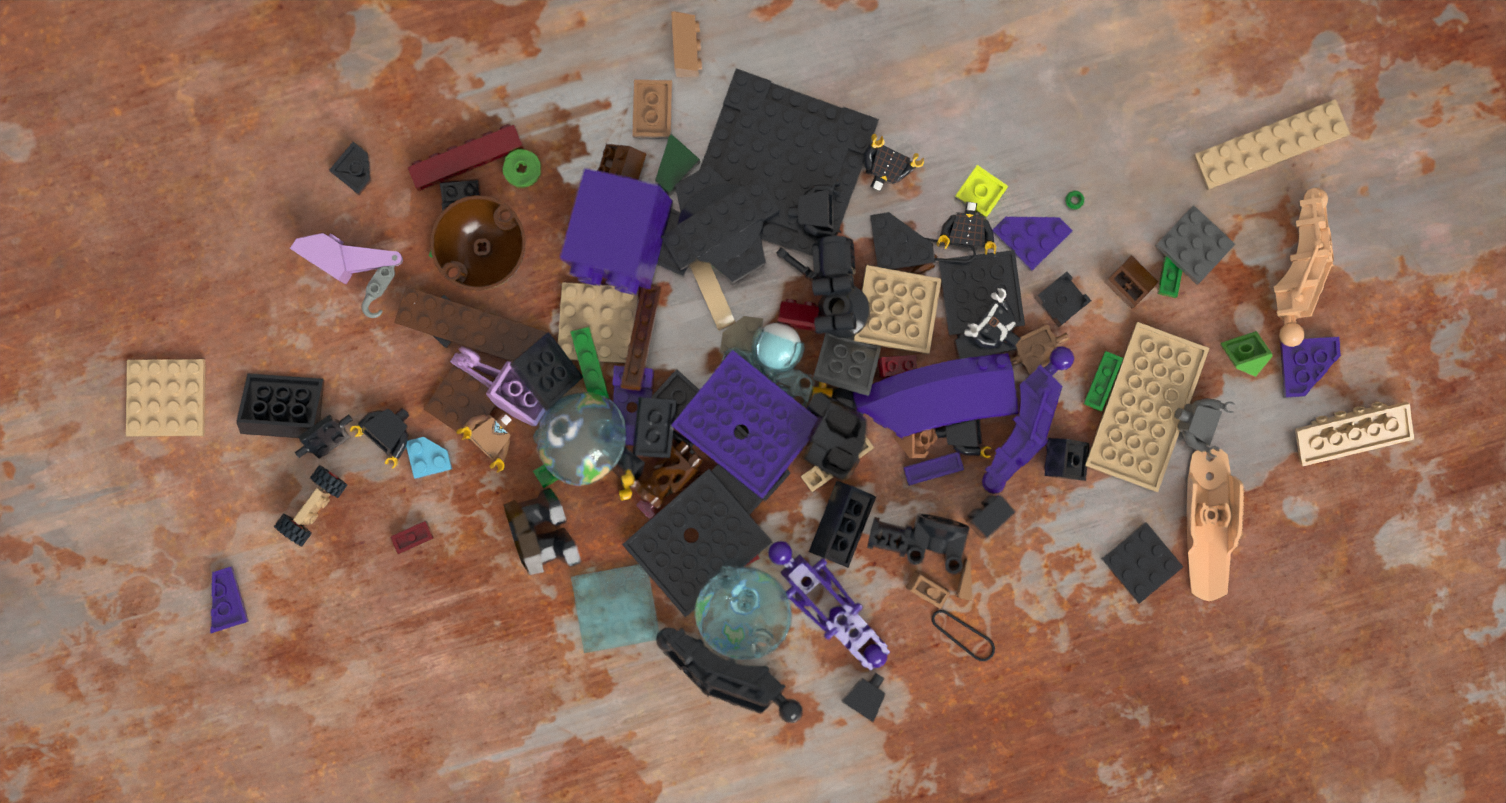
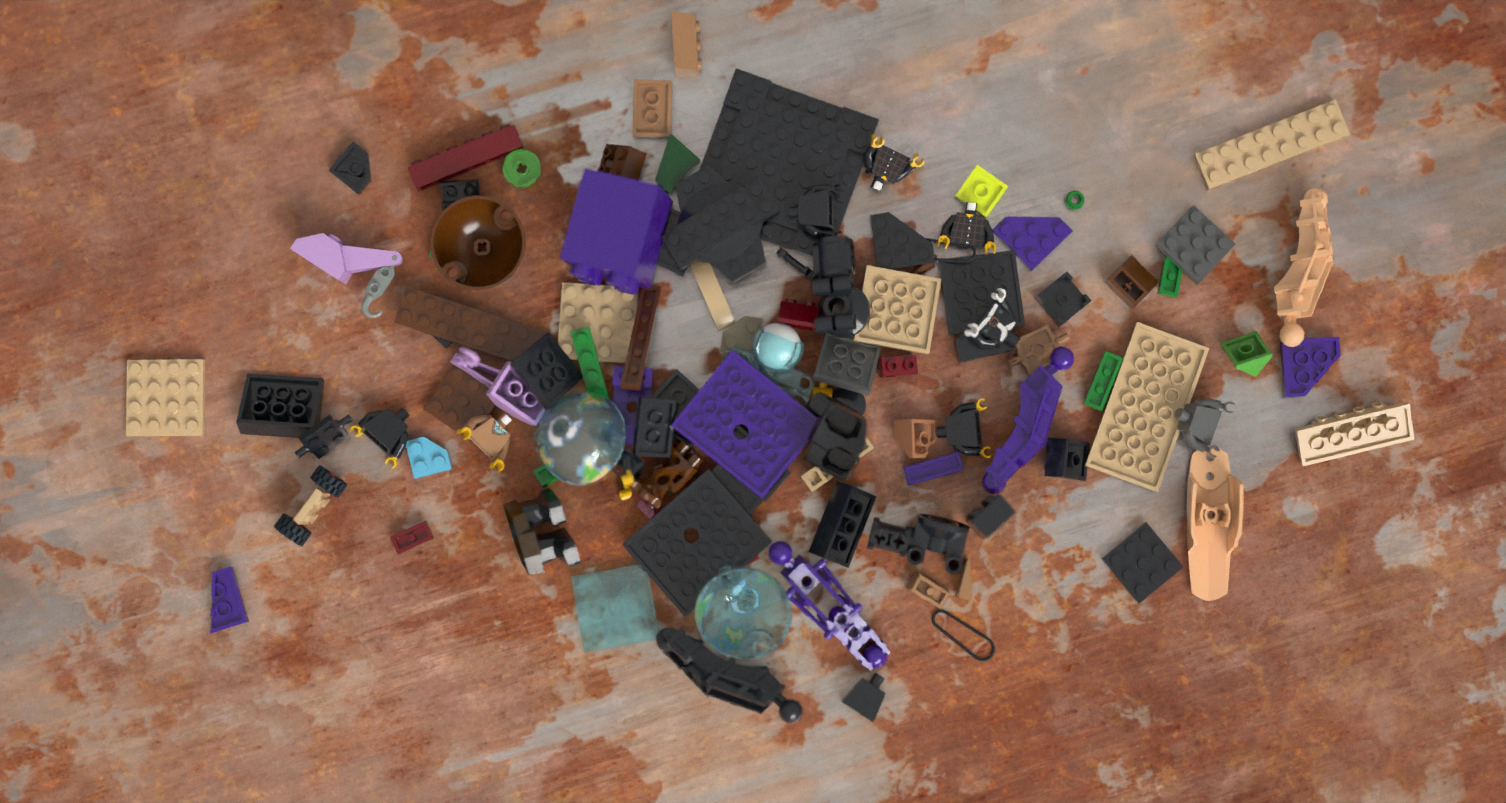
dark purple slope [852,353,1019,439] -> none

